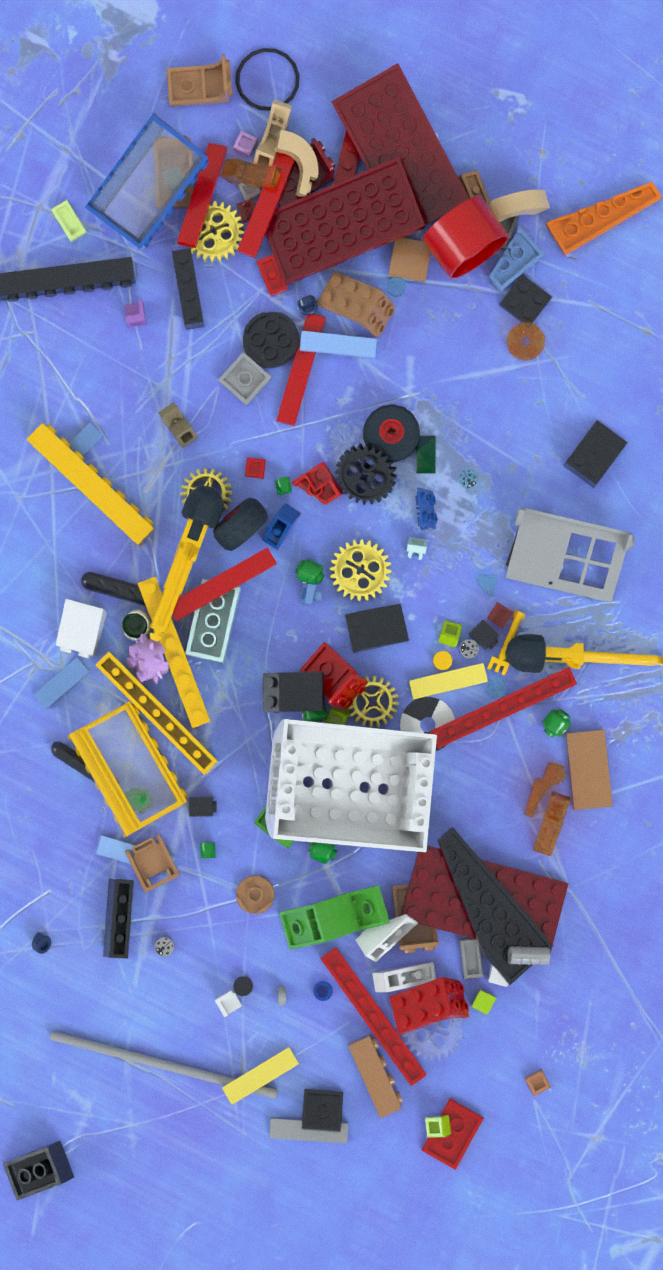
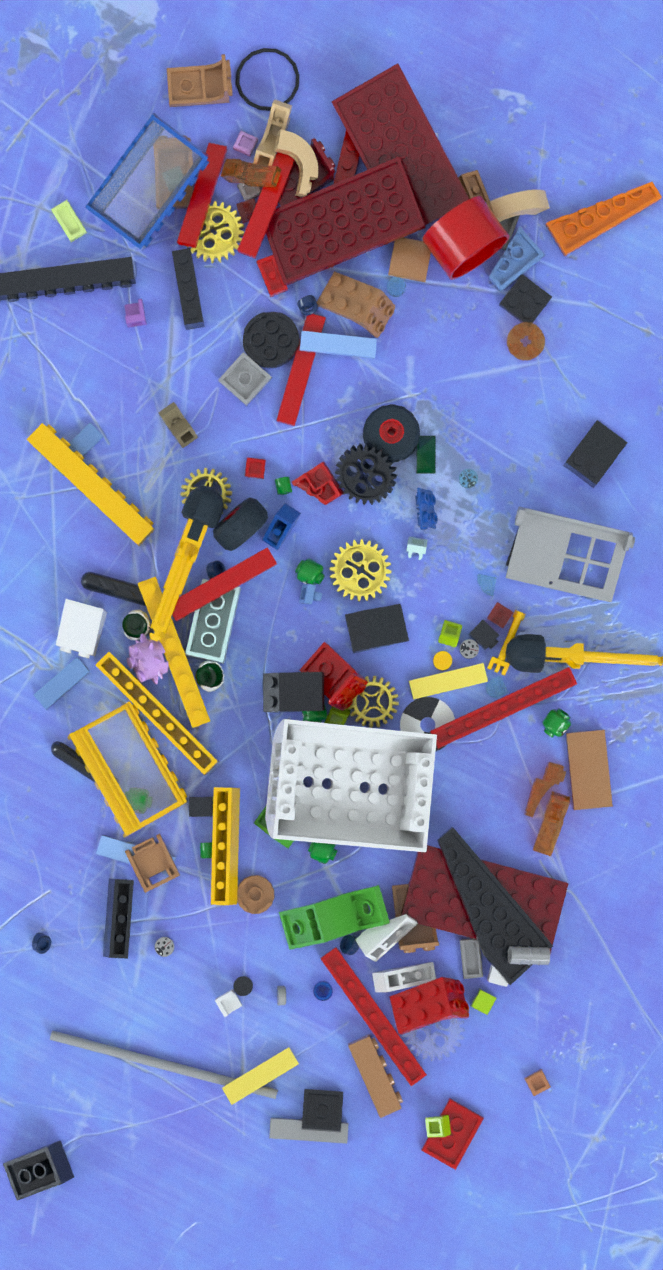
none -> dark green hair [195,661,225,692]
none -> dark blue tile [206,561,226,579]
none -> yellow brick [211,787,240,905]
none -> dark blue tile [340,935,359,955]

